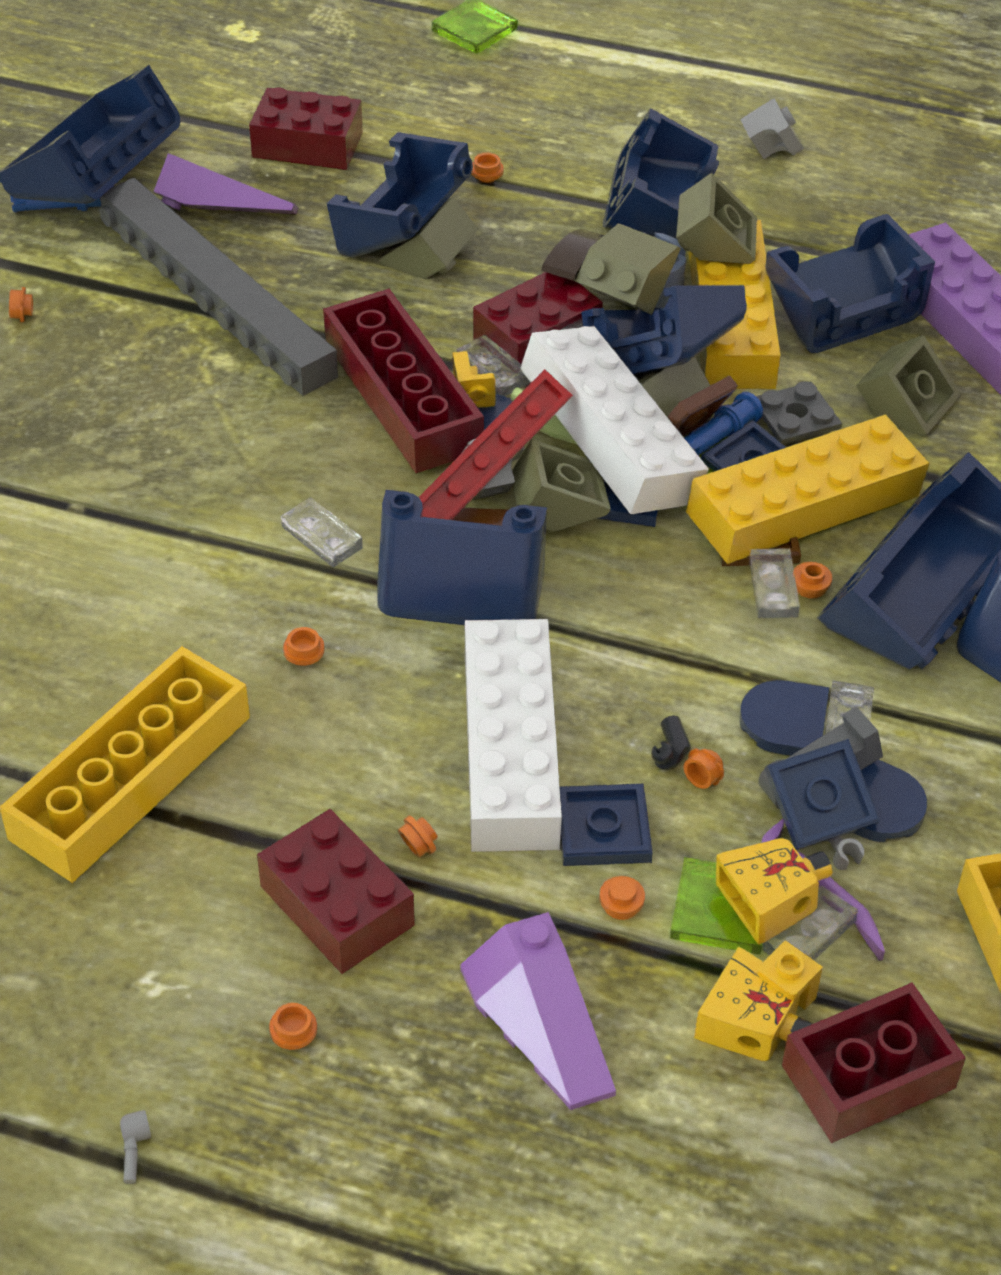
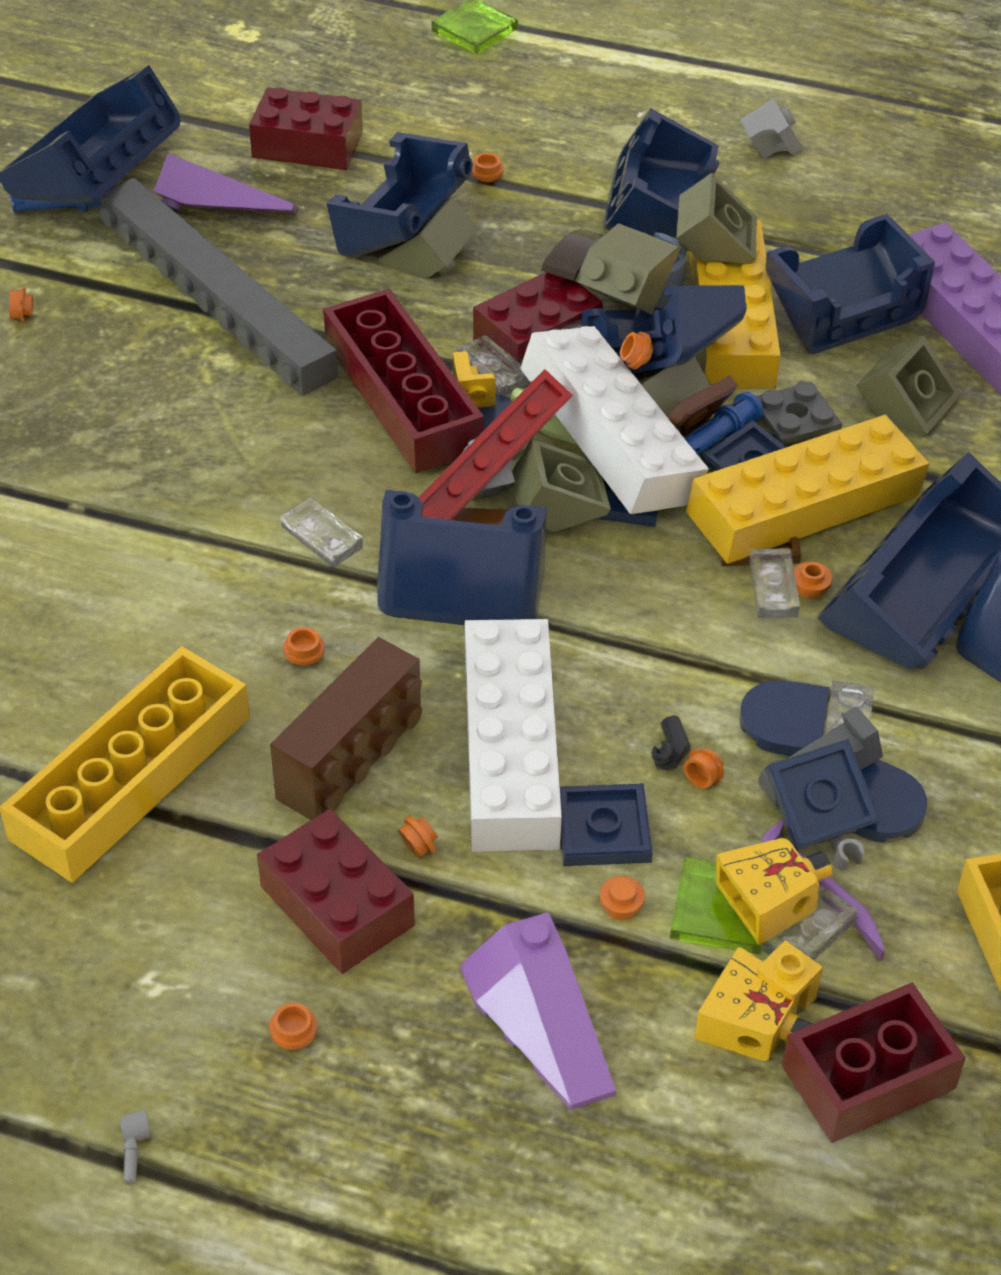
none -> reddish brown brick [270,637,422,820]
none -> orange plate [620,332,653,369]

